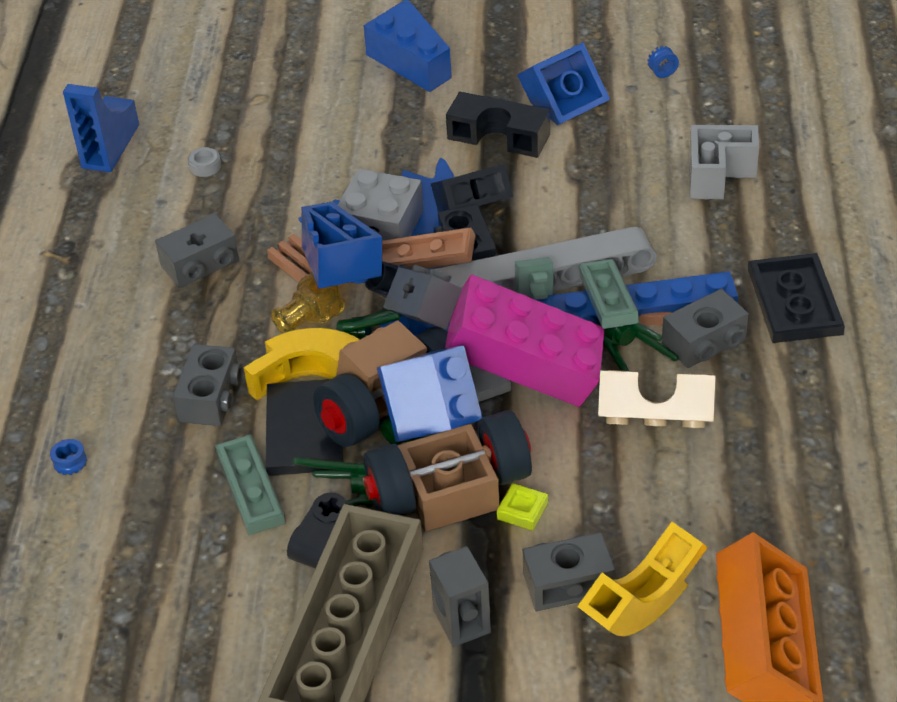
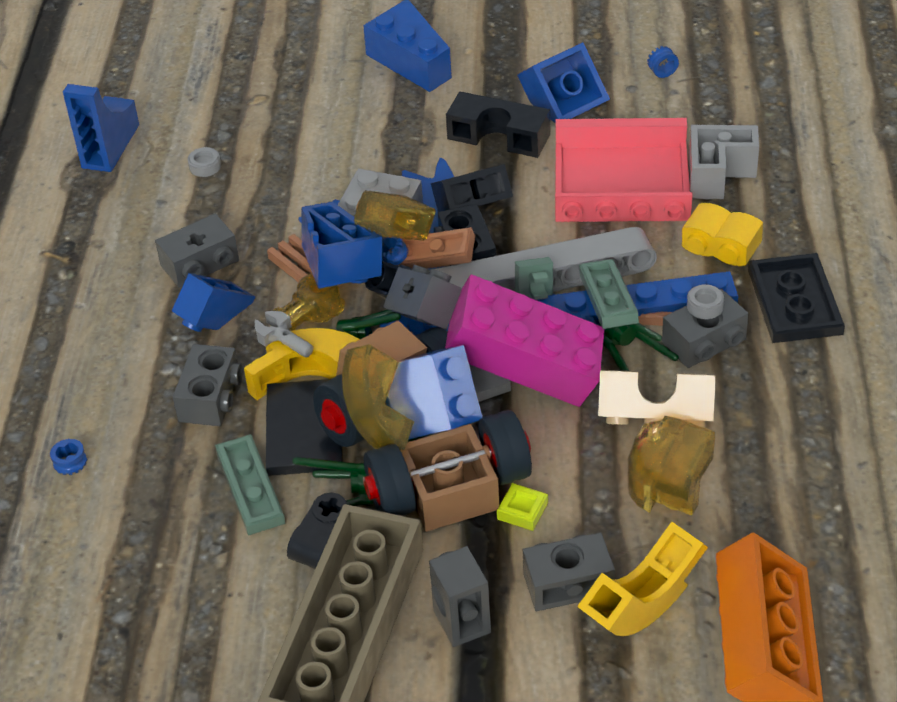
none -> blue slope [172,273,255,332]
none -> light grey bar [255,311,313,357]
none -> clear yellow brick [342,344,414,450]
none -> clear yellow brick [354,190,436,241]
none -> blue bush [382,232,408,265]
none -> coral panel [555,118,692,222]
none -> clear yellow brick [627,416,716,516]
none -> yellow brick [682,203,763,266]
none -> light grey tile [687,284,724,319]

